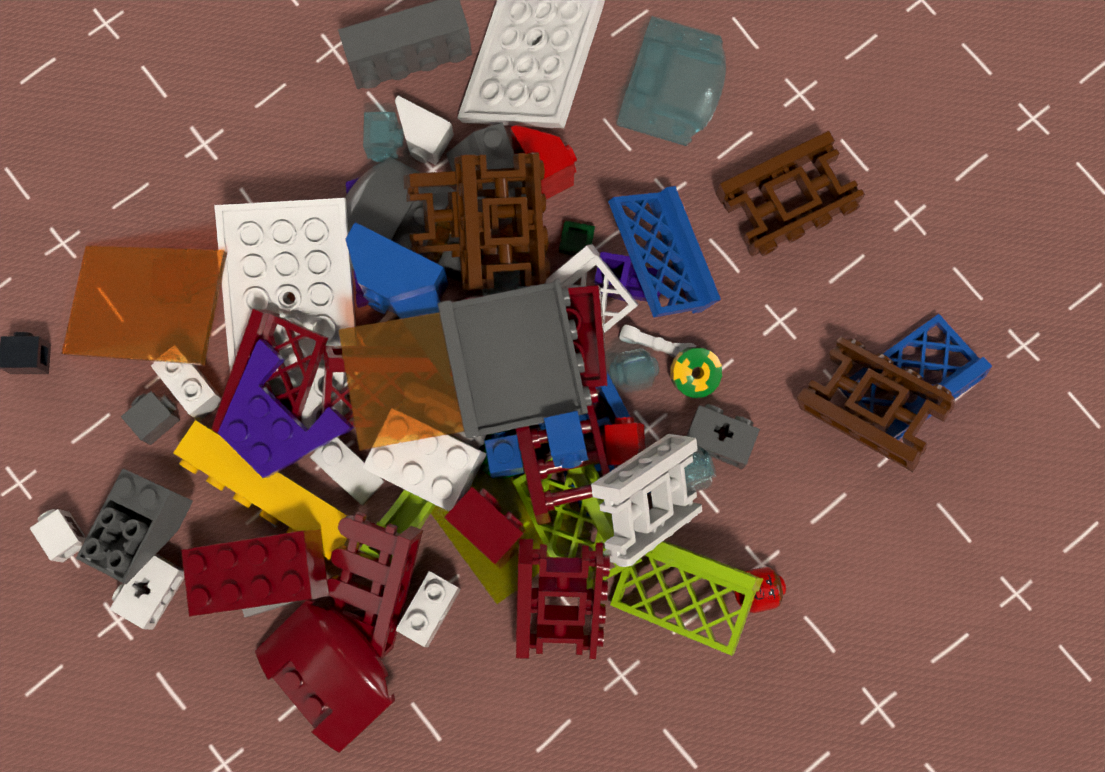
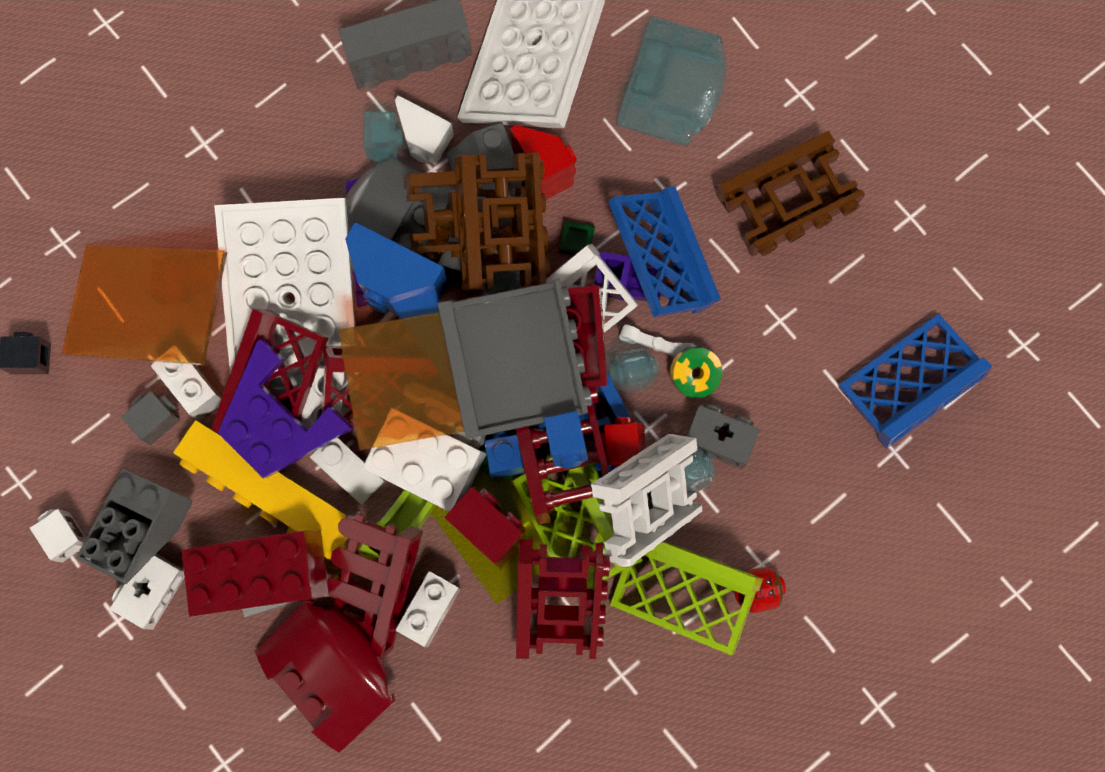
reddish brown fence [797,337,955,472] -> none

